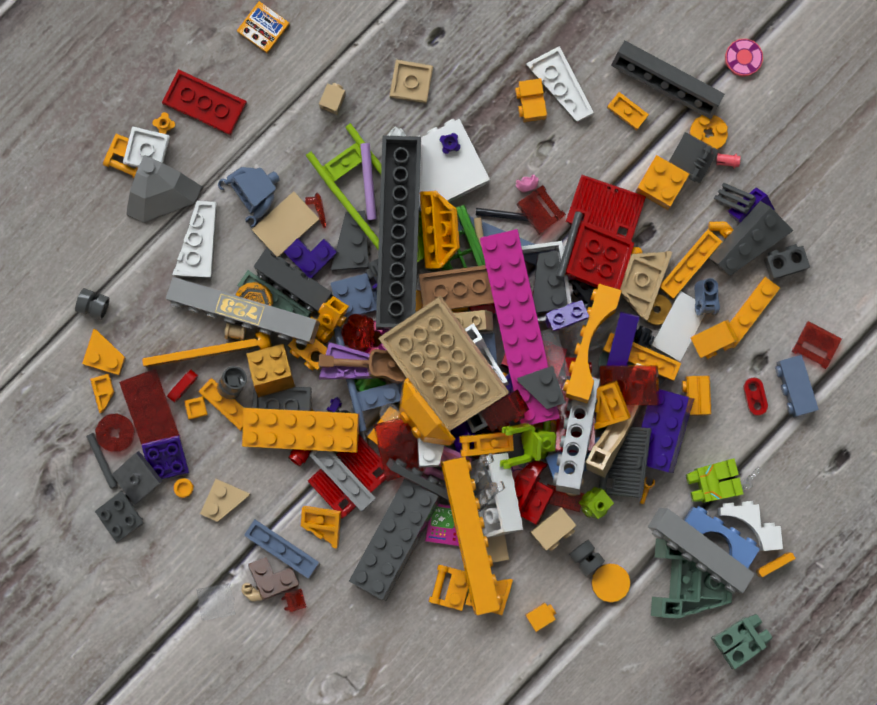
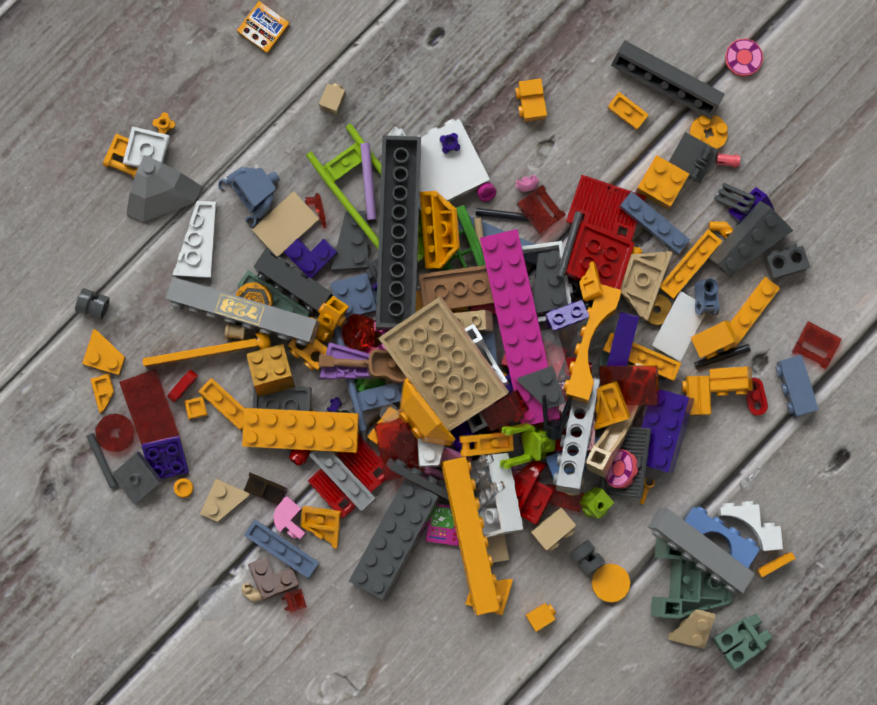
dark grey hinge [95,490,144,543] -> none
red tile [162,69,247,136] -> none
dark grey wheel [217,366,247,399] -> none
tan tile [390,60,433,104] -> none
light orange plate [428,564,468,611] -> none
white wing [526,46,594,122] -> none
black gear [633,326,655,347] -> none
lime hips [686,458,744,503] -> none
none -> dark brown panel [244,472,287,505]
none -> bright pink brick [274,496,306,539]
none -> dark pink tile [476,182,497,202]
none -> black plant [542,395,572,440]
none -> light orange tile [579,262,603,302]
none -> tile [606,449,638,489]
none -> sand blue plate [619,191,690,255]
none -> tan wing [668,609,715,649]
none -> black bar [694,344,751,369]
none -> light orange brick [710,366,753,396]

